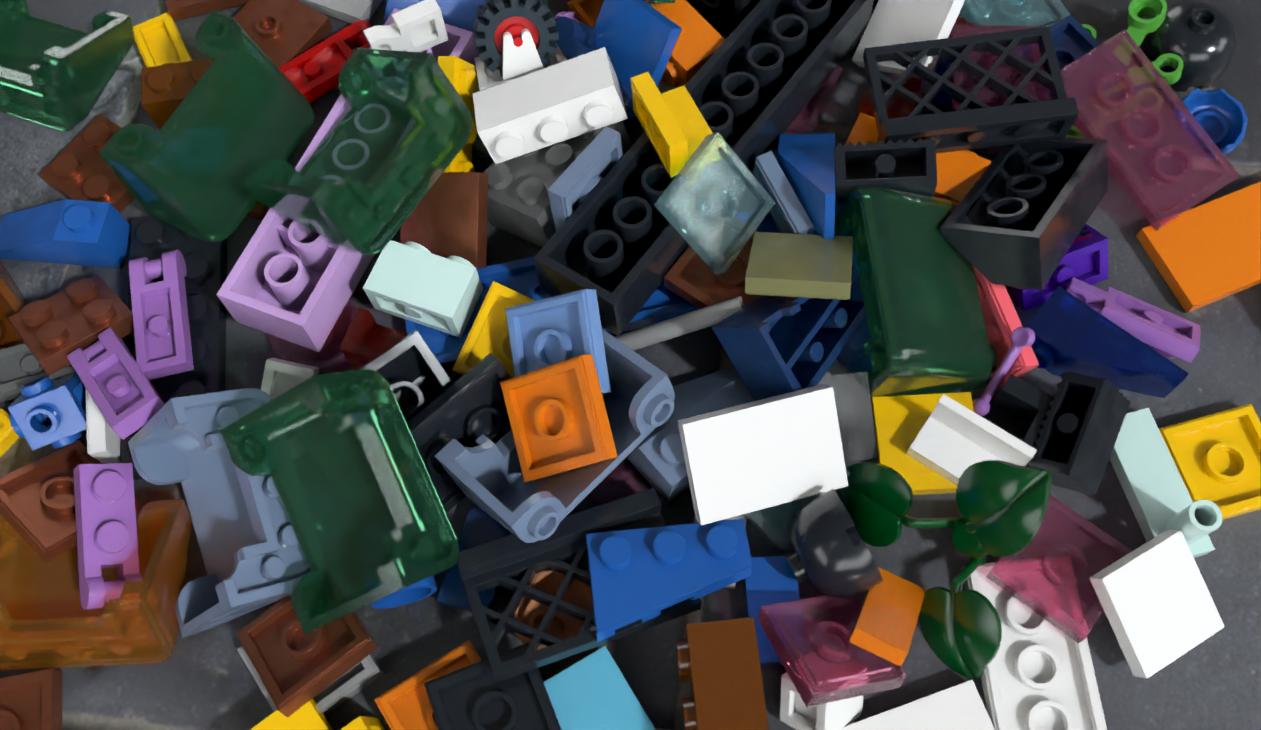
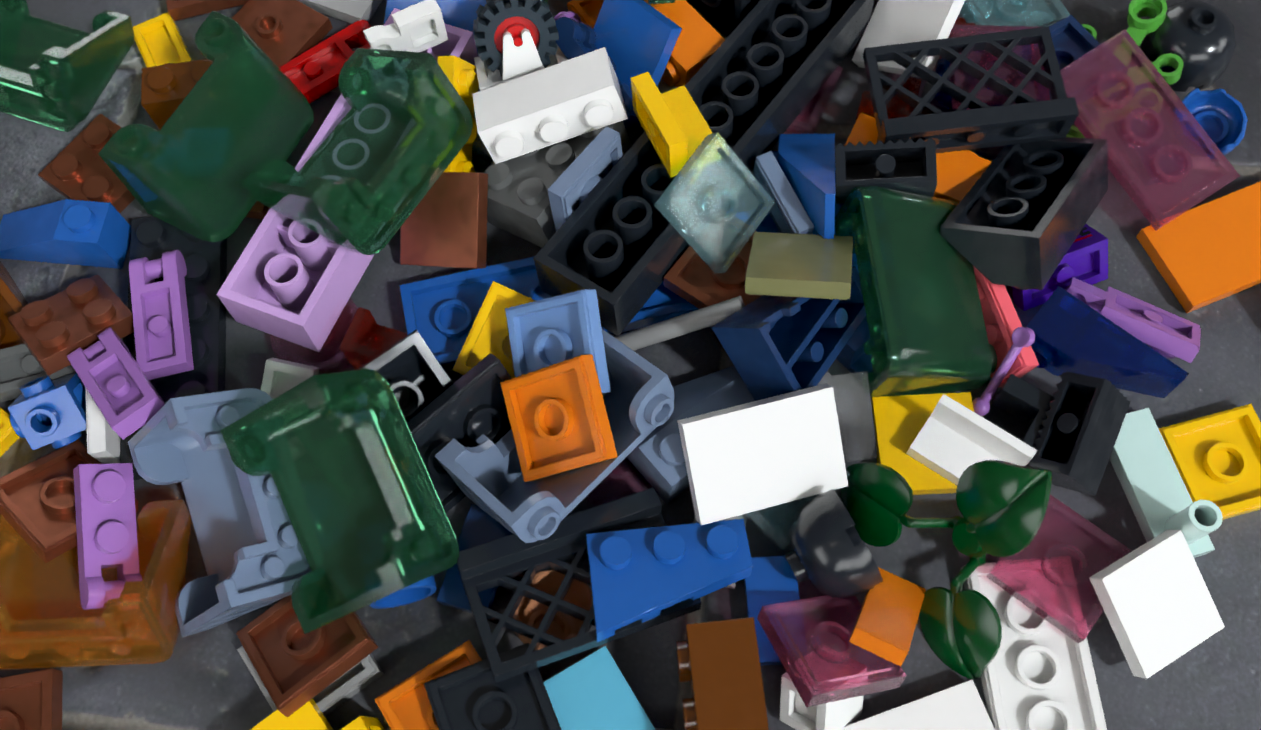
light aqua brick [363,239,483,338] -> none

